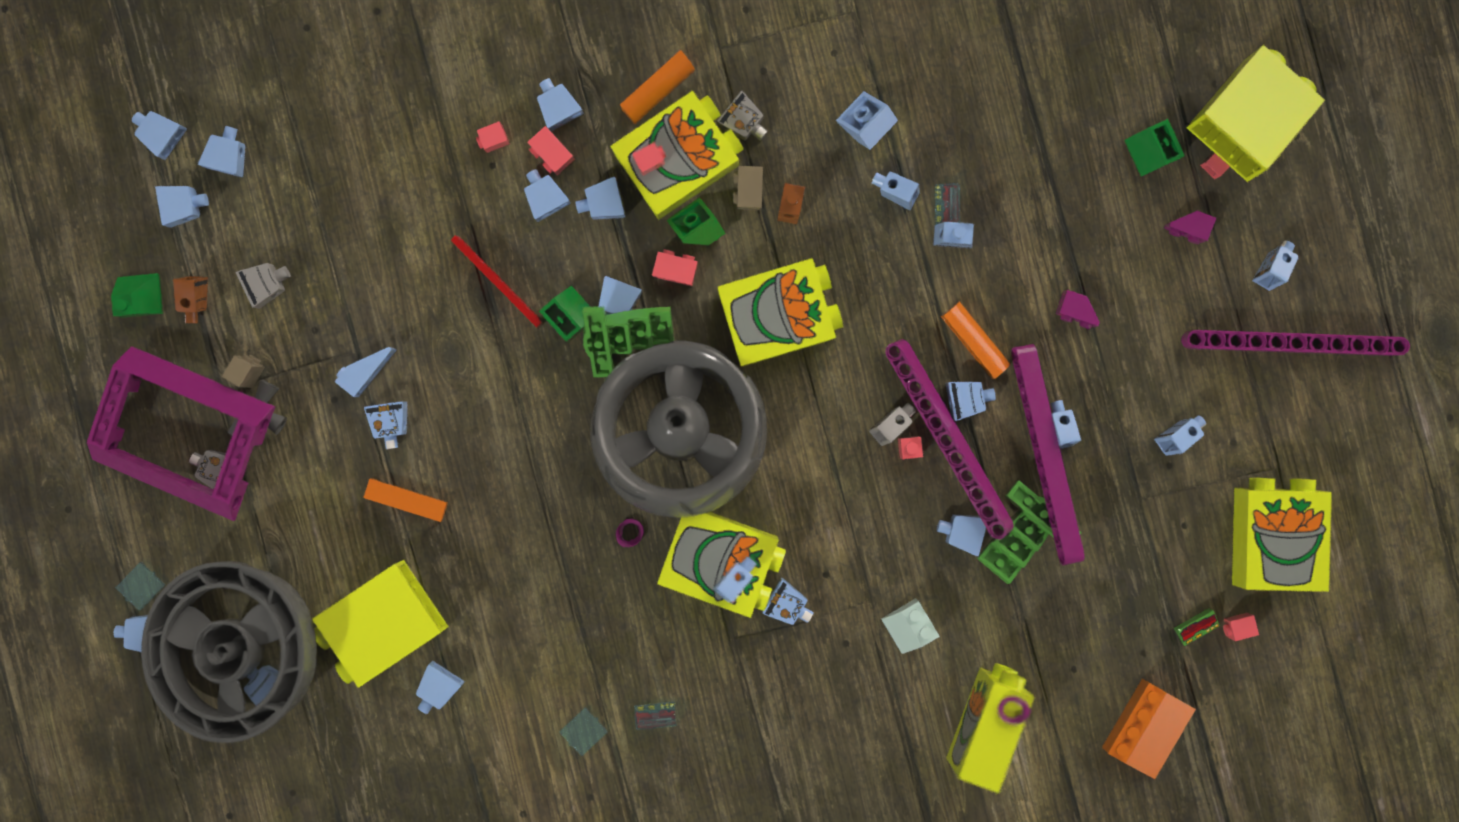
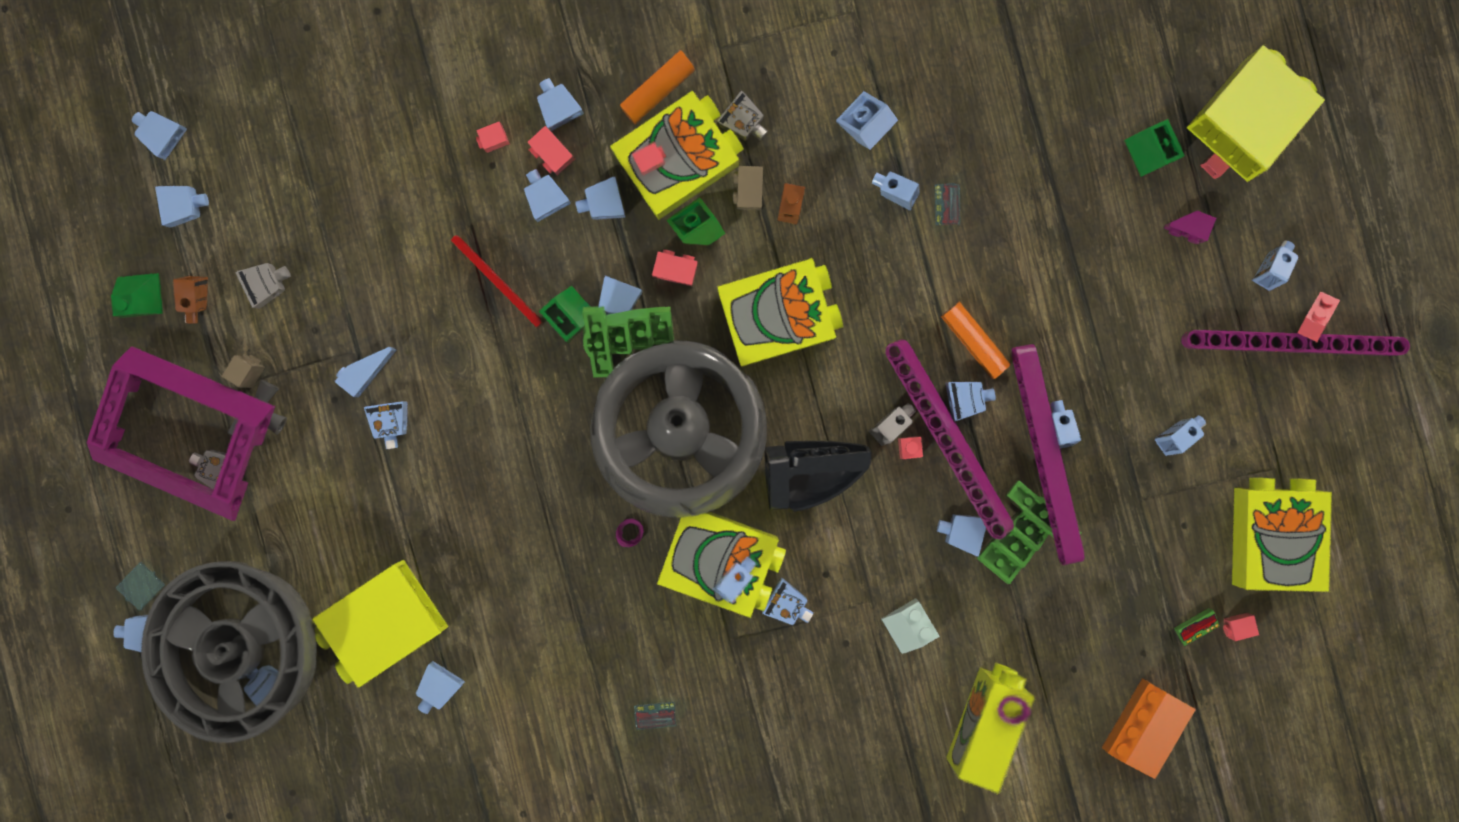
light blue torso [198,126,245,177] -> none
orange tile [364,478,448,522] -> none
clear light blue piece [559,708,608,756] -> none
light blue torso [933,222,974,248] -> none
magenta slope [1056,290,1100,329] -> none
none -> black panel [764,441,871,512]
none -> coral brick [1298,292,1340,342]

